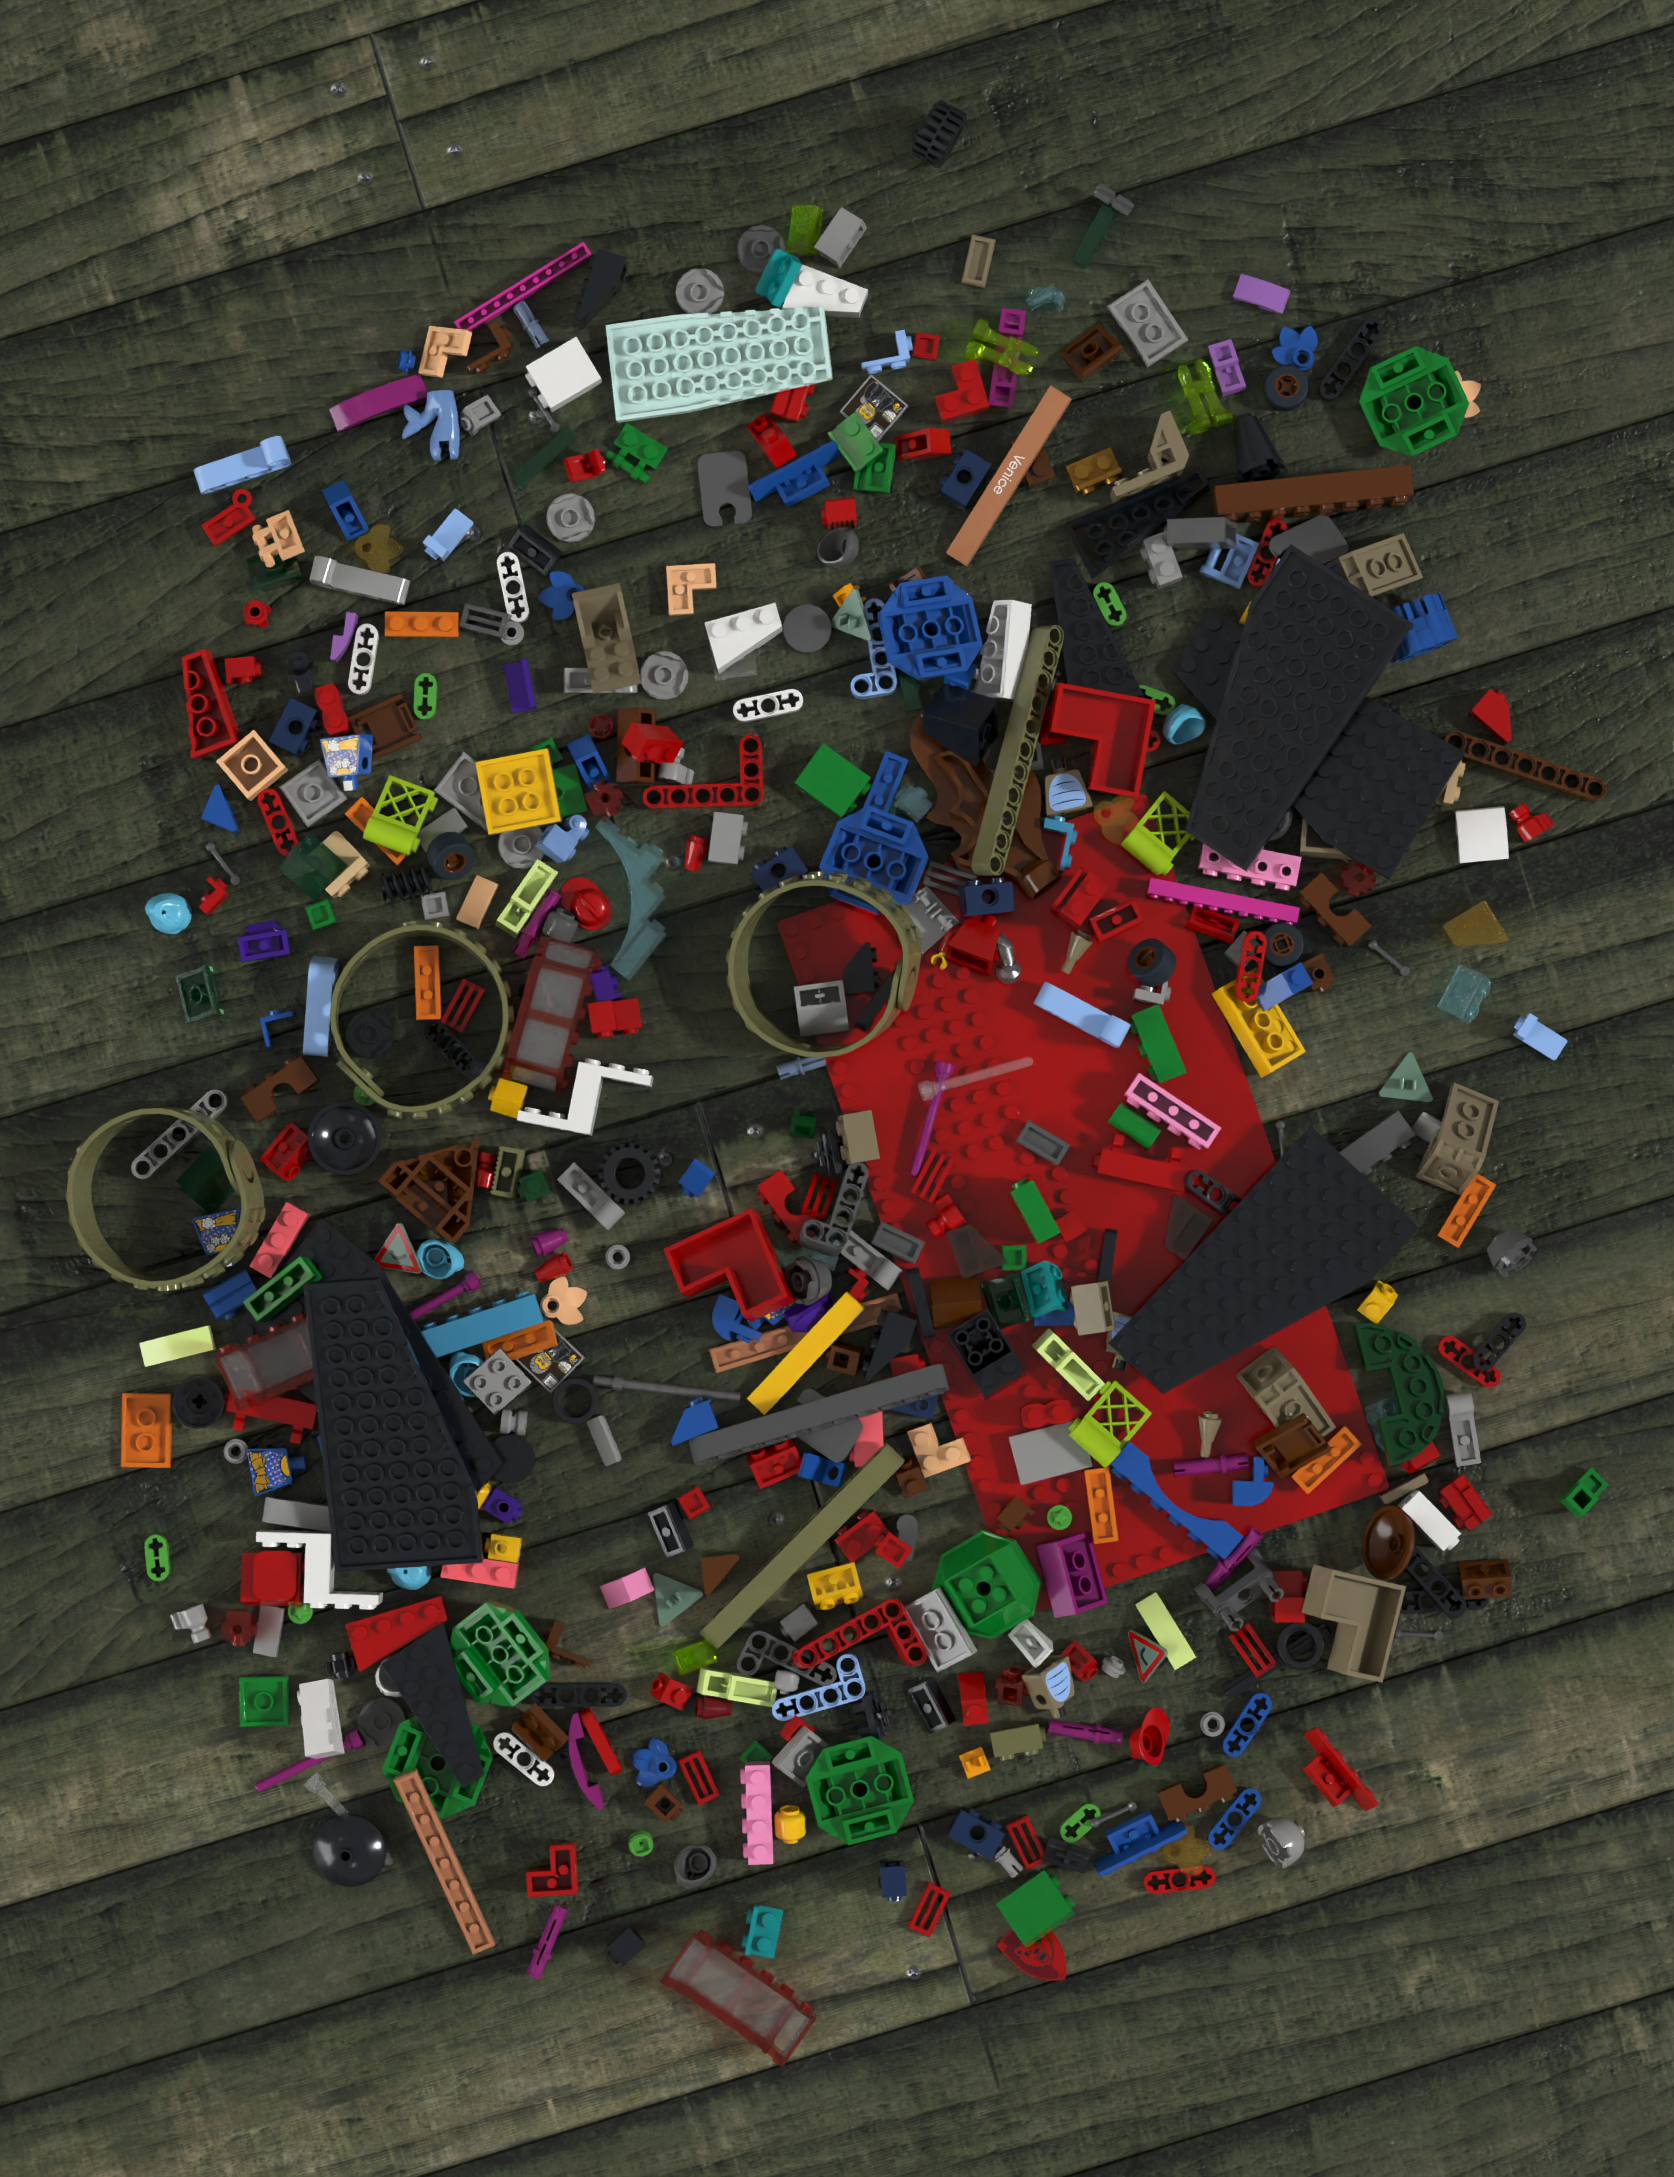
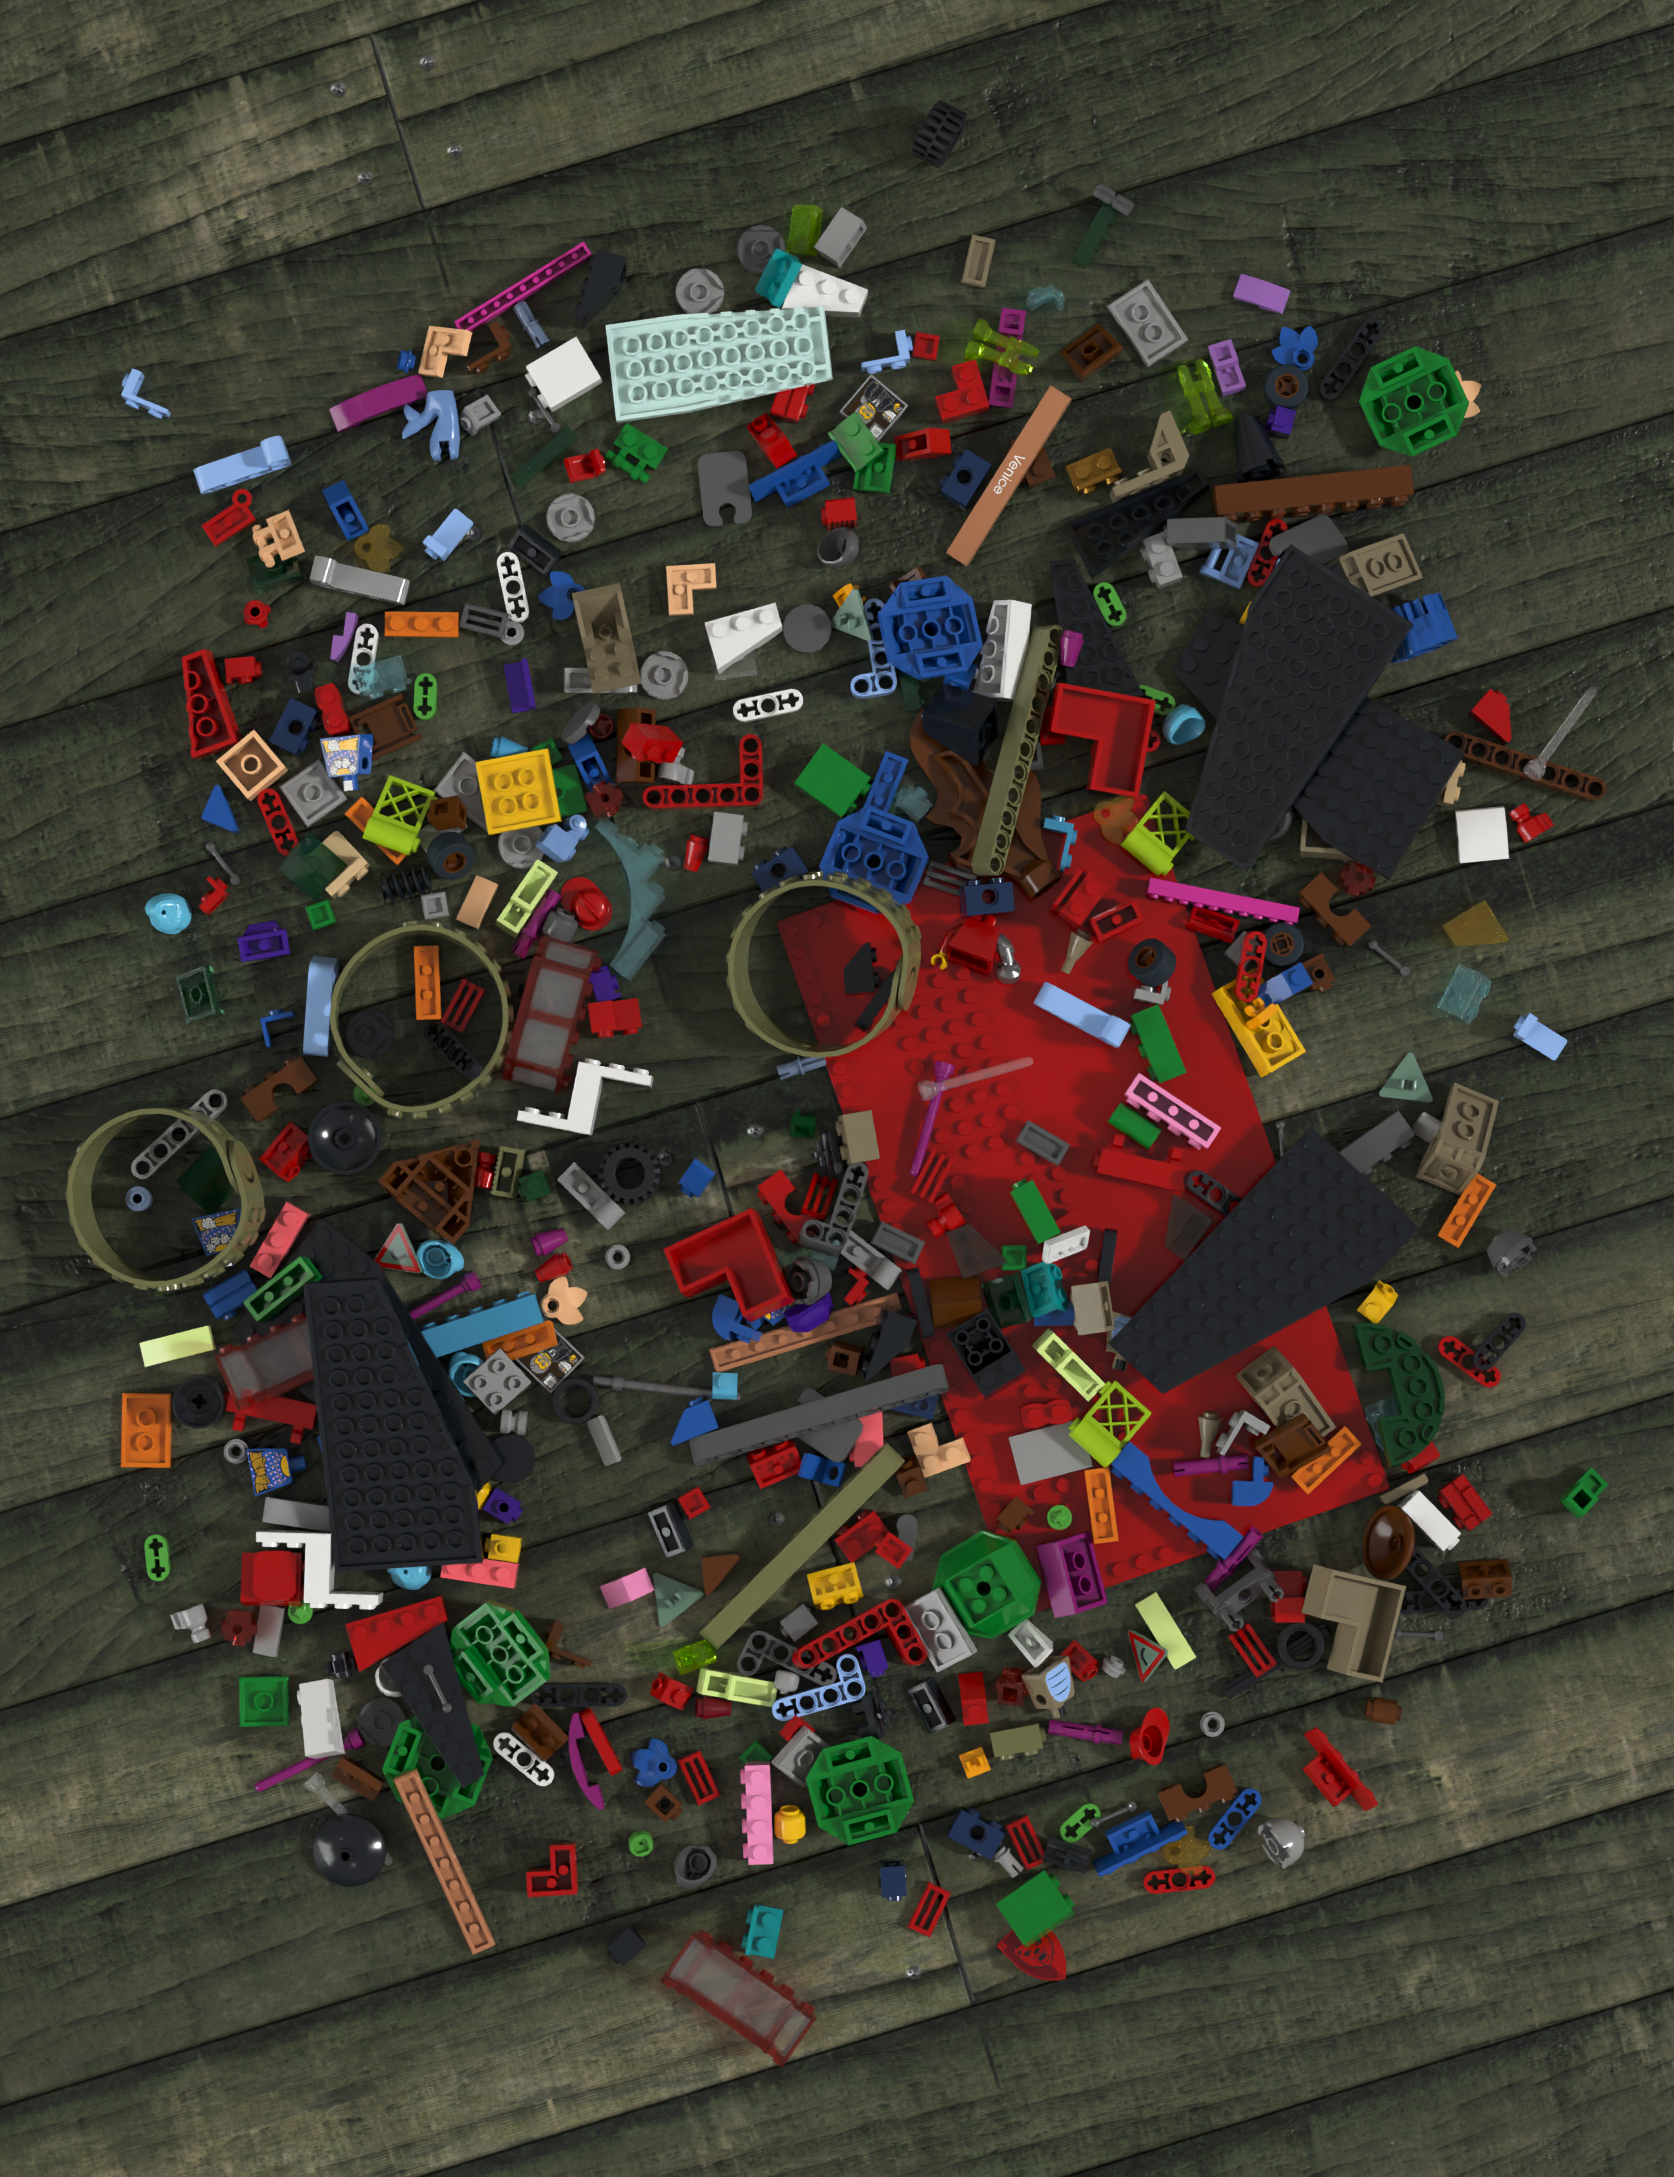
yellow brick [488,1078,528,1118] -> none
magenta pin [526,1904,568,1980] -> none
yellow tile [747,1292,865,1415] -> none
light grey slope [794,980,849,1037] -> none
light grey hinge [905,886,959,955] -> none
torso [1044,758,1093,818] -> none
bright pink brick [1198,843,1302,891] -> none
blue beam [1222,1692,1272,1757] -> none
light grey plate [1445,1391,1481,1467] -> none
none -> light blue bracket [121,368,171,419]
none -> sand blue brick [125,1186,153,1211]
none -> reddish brown bracket [332,1755,387,1801]
none -> clear light blue bracket [353,655,412,700]
none -> dark grey hinge [423,1665,452,1713]
none -> reddish brown brick [427,795,467,831]
none -> dark azure cone [490,736,528,758]
none -> dark grey tile [561,701,600,744]
none -> medium azure plate [712,1372,738,1400]
none -> dark purple brick [856,1638,888,1678]
none -> white plate [1042,1226,1090,1264]
none -> magenta cone [1060,630,1084,667]
none -> light grey bracket [1215,1409,1270,1456]
none -> light orange tile [1244,998,1279,1031]
none -> dark purple brick [1265,406,1296,439]
none -> reddish brown brick [1364,1697,1402,1725]
none -> clear piece [1523,686,1597,781]

